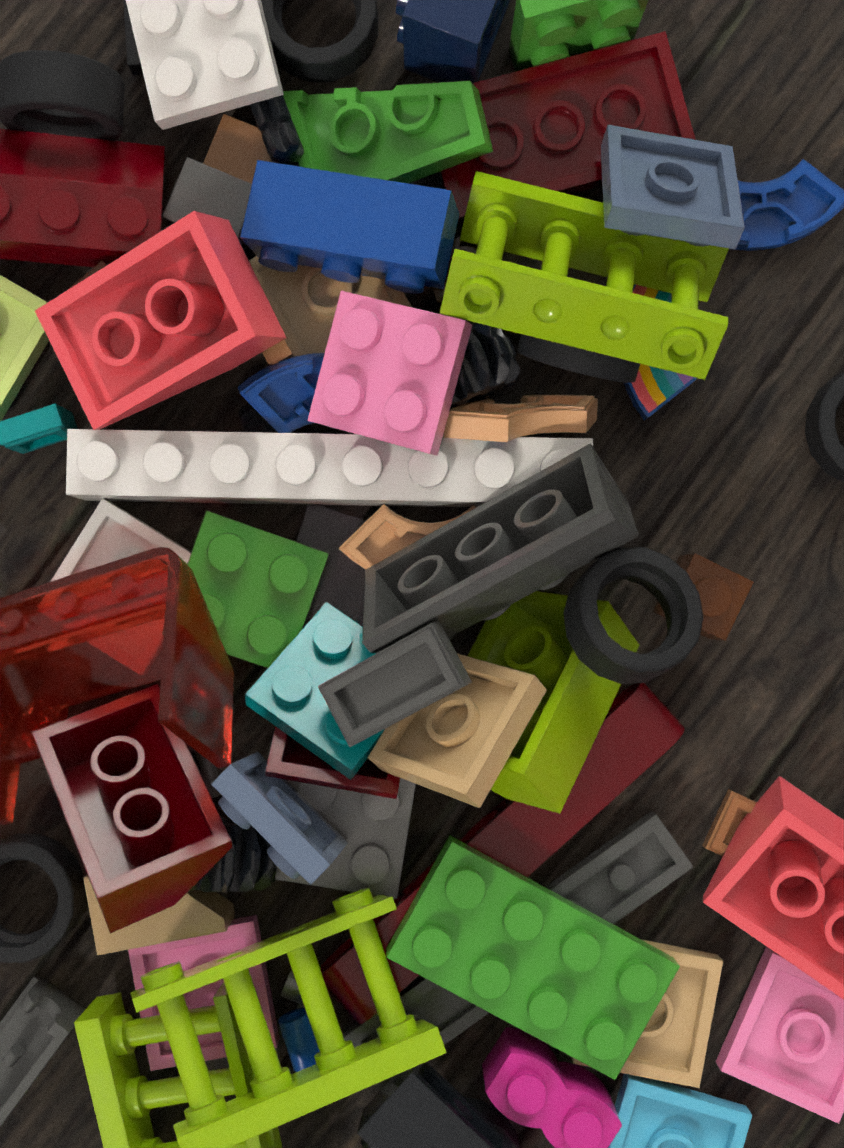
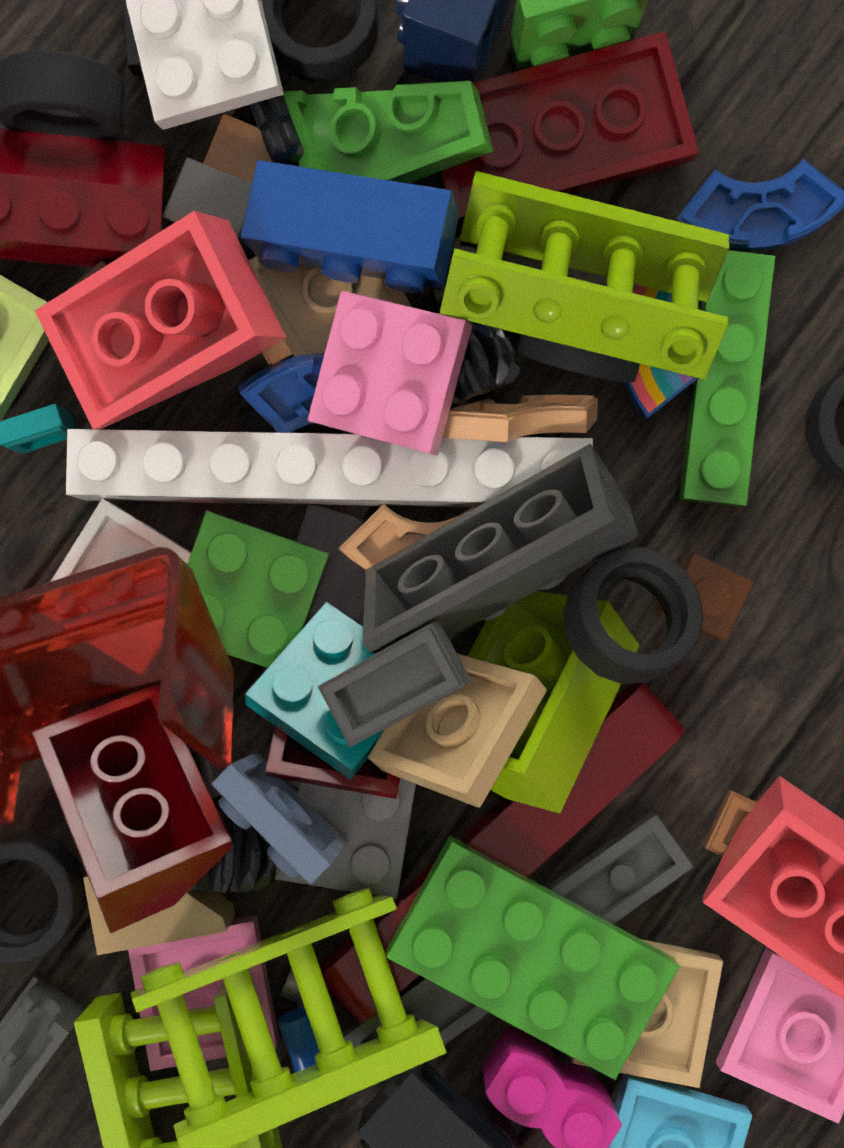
sand blue plate [601,125,745,249] -> none
none -> bright green plate [679,250,775,508]

